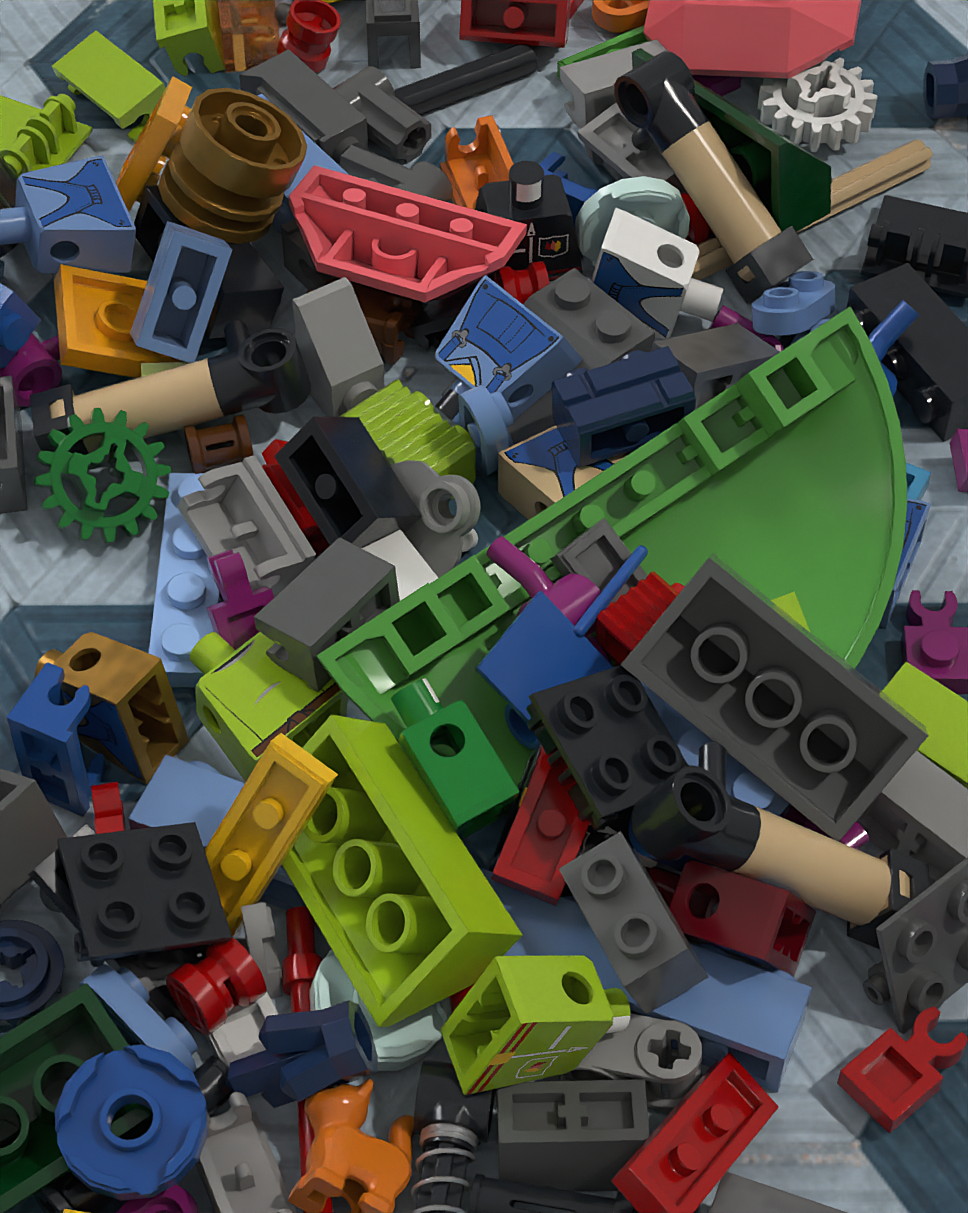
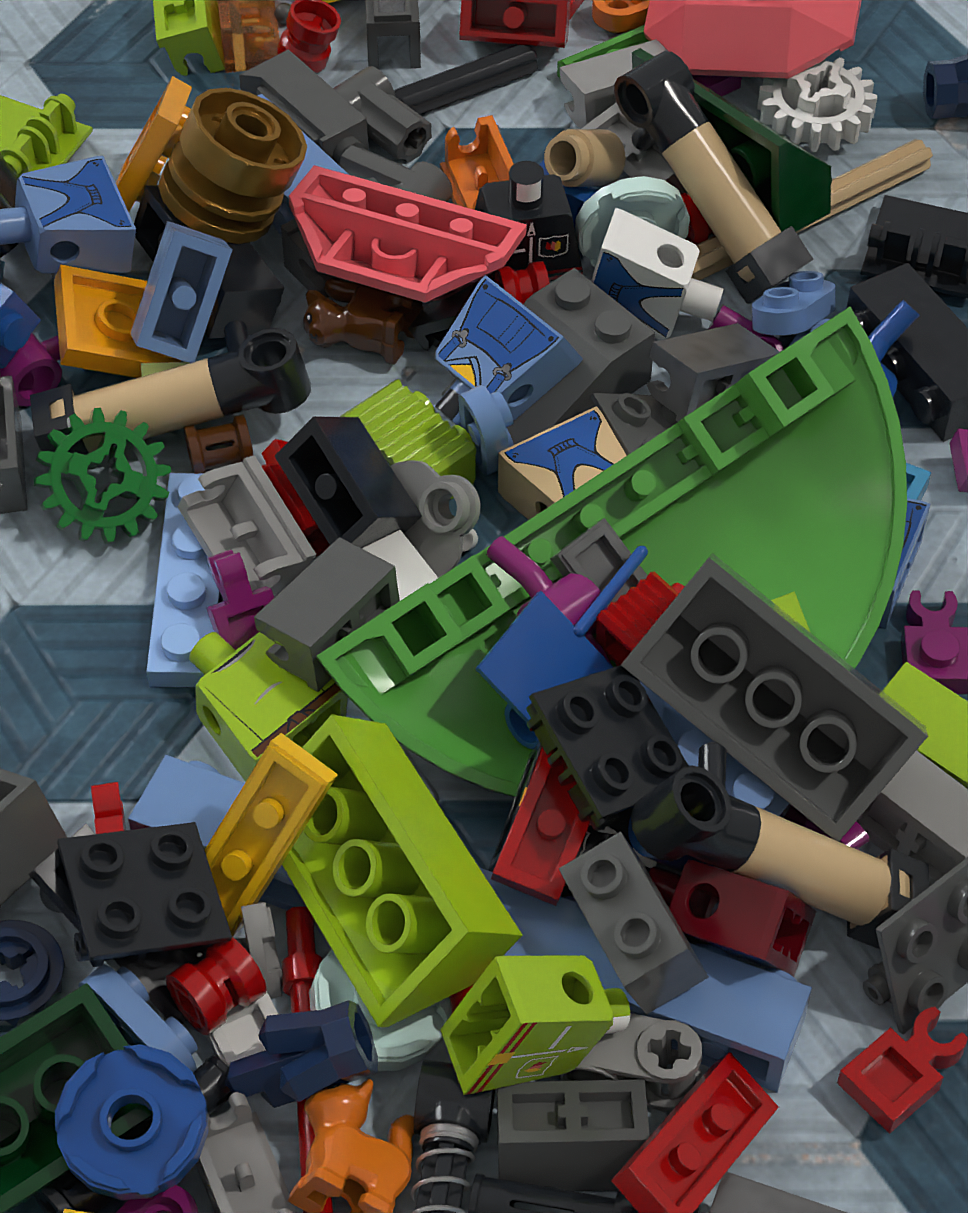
blue hinge [6,662,106,817] -> none
pearl gold torso [35,632,190,785] -> none
lime hinge [52,30,165,142] -> none
light grey slope [293,277,385,417] -> none
green torso [391,678,519,840] -> none
dark blue brick [552,346,696,468] -> none
none -> tan brick [544,129,626,187]

